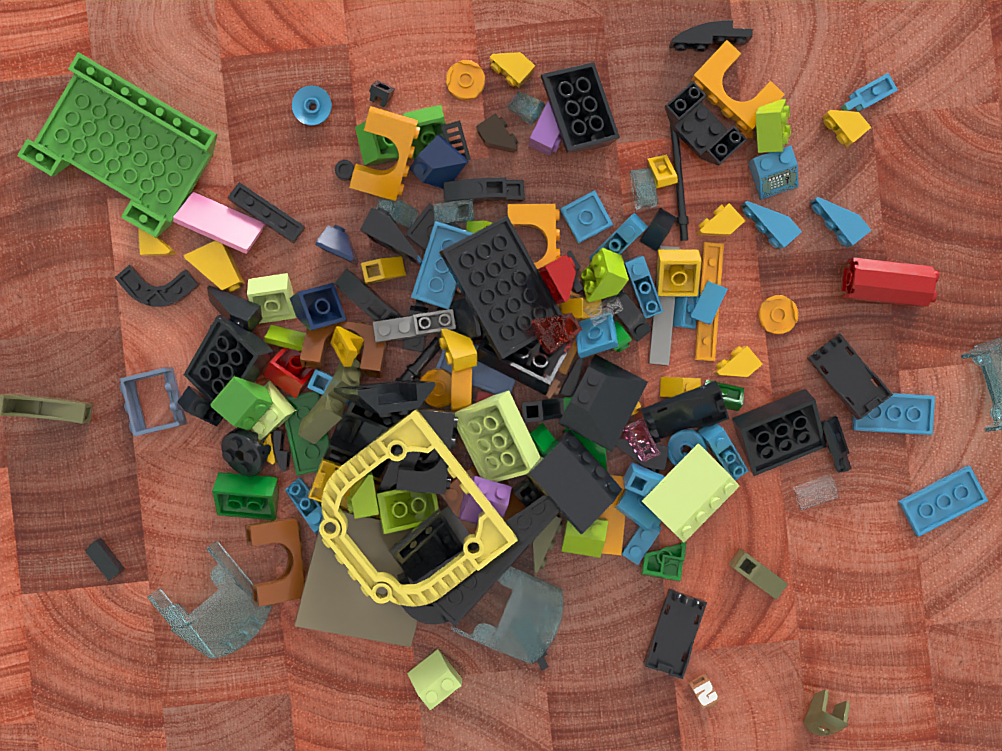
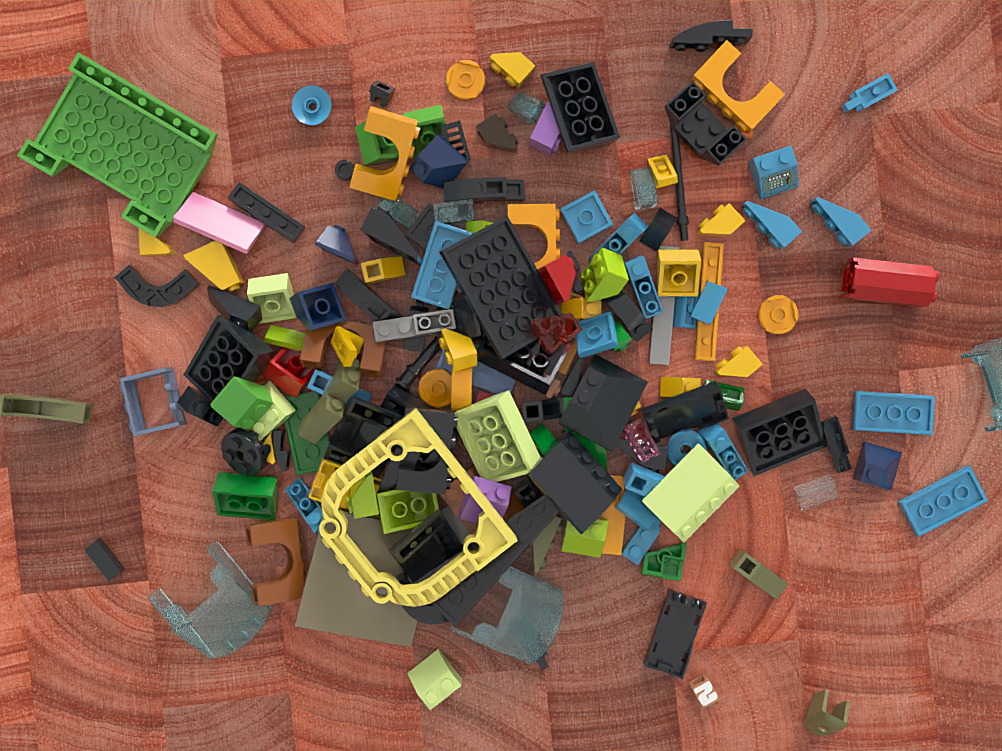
black slope [334,380,435,417] -> none
clear piece [583,296,623,326] -> none
lime slope [756,99,791,153] -> none
black piece [807,333,893,420] -> none
yellow slope [822,110,871,147] -> none
none -> dark blue slope [853,442,902,490]

